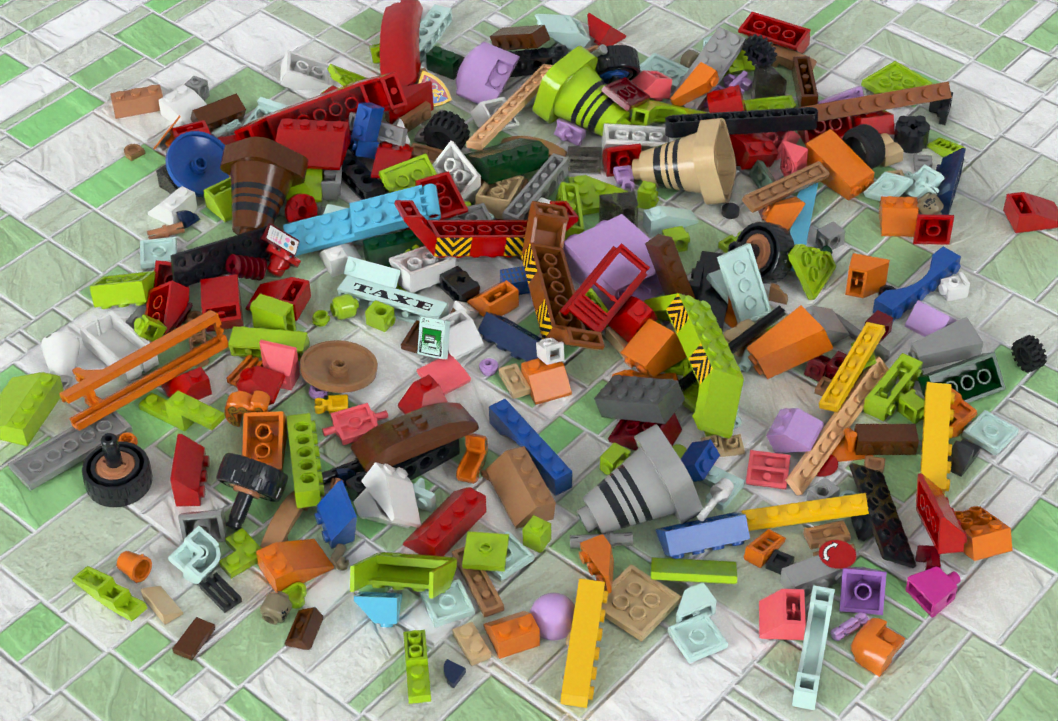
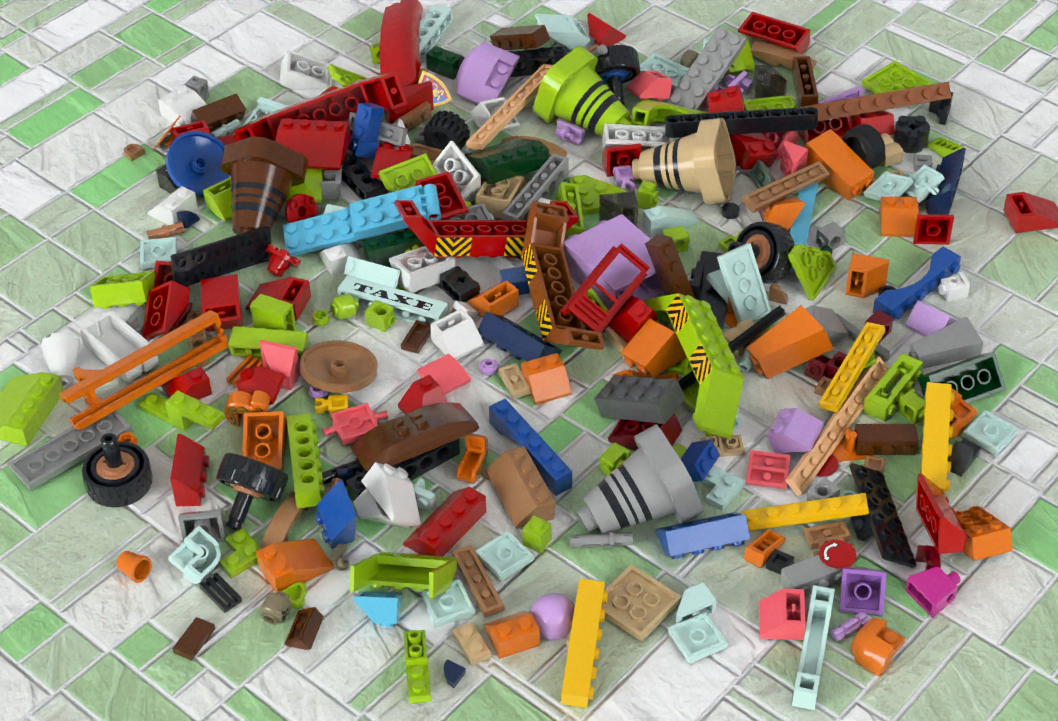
lime slope [72,566,148,622] -> none
nougat slope [110,84,163,119] -> none
lime brick [134,314,167,342] -> none
tan slope [141,586,183,625] -> none
dark red piece [226,254,267,281] -> none
slope [261,223,300,257] -> none
light aqua tile [417,316,450,359] -> none
lime plate [462,531,509,572] -> none
white brick [536,338,565,365] -> none
clear smoke slope [567,146,602,174] -> none
orange slope [579,534,614,594] -> none
dark red tile [601,77,650,111] -> none
lime tile [651,557,737,584] -> none
orange slope [670,62,719,106] -> none
white piece [697,478,734,521] -> none
black gear [742,34,777,69] -> none
dark tan head [917,192,944,215] -> none
black tyre [1011,335,1047,373] -> none

